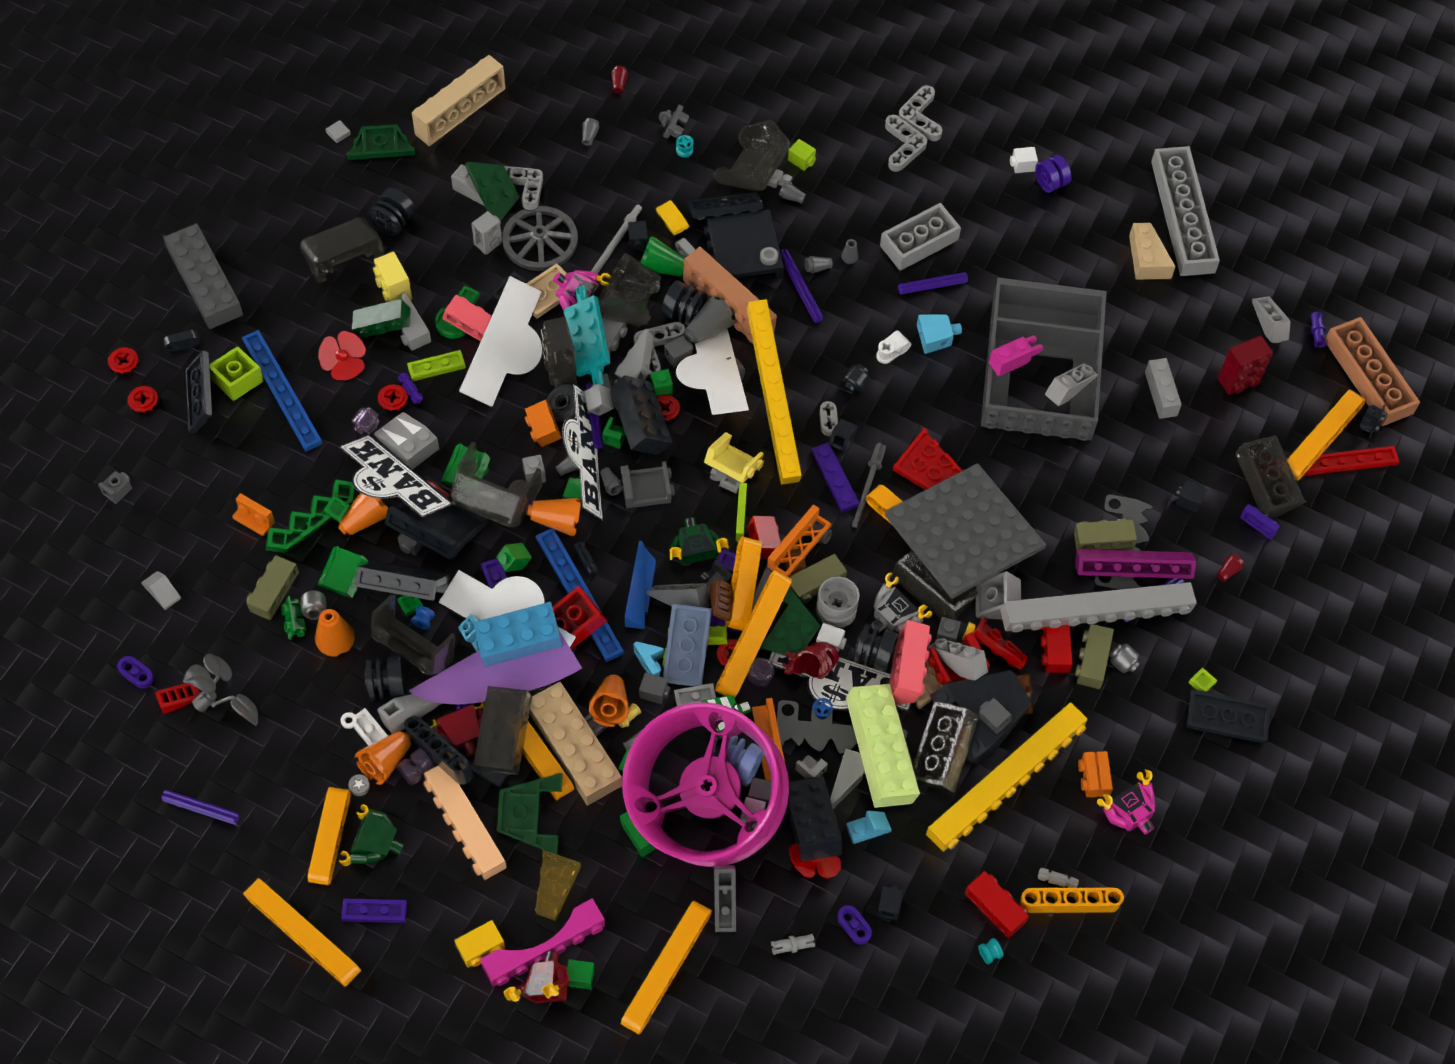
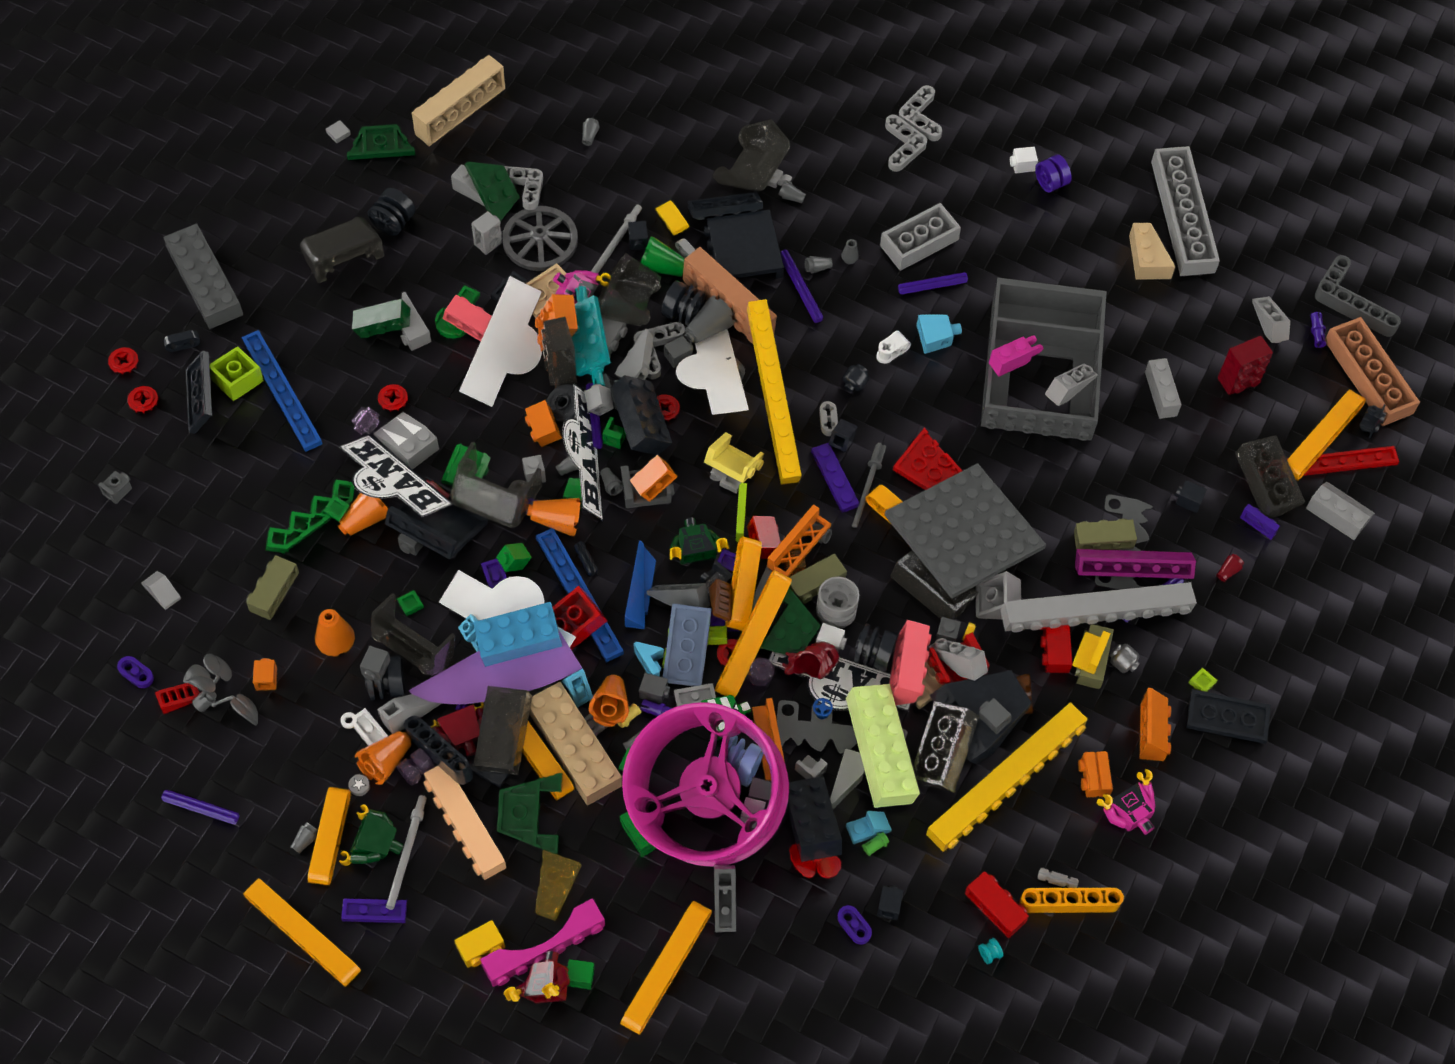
orange bracket [233,493,275,536] -> none
green hinge [281,596,306,640] -> none
flat silver head [300,590,327,620] -> none
red piece [318,331,366,380] -> none
green slope [318,546,368,599] -> none
black panel [355,561,451,600] -> none
light yellow brick [373,252,412,302] -> none
dark purple axle [398,373,423,404] -> none
lime tile [407,350,466,381] -> none
blue wheel [411,606,435,630] -> none
dark red cone [611,66,628,93] -> none
green brick [650,369,673,396] -> none
dark grey hips [659,105,689,139] -> none
teal wheel [676,135,693,157] -> none
light grey tile [760,247,778,265] -> none
light grey pin [771,934,815,955] -> none
lime brick [788,139,816,171] -> none
torso [871,573,932,633] -> none
red wing [973,616,1028,670] -> none
none -> orange brick [253,658,277,691]
none -> dark grey cone [290,822,318,854]
none -> dark grey brick [360,646,390,681]
none -> light grey bar [386,795,427,910]
none -> orange slope [535,294,578,351]
none -> medium azure slope [561,669,593,708]
none -> brick [630,455,677,502]
none -> dark purple pin [640,699,672,716]
none -> bright green pin [862,832,889,856]
none -> yellow panel [1072,631,1111,674]
none -> orange slope [1140,688,1171,761]
none -> light grey slope [1306,482,1375,540]
none -> dark grey beam [1315,255,1401,337]

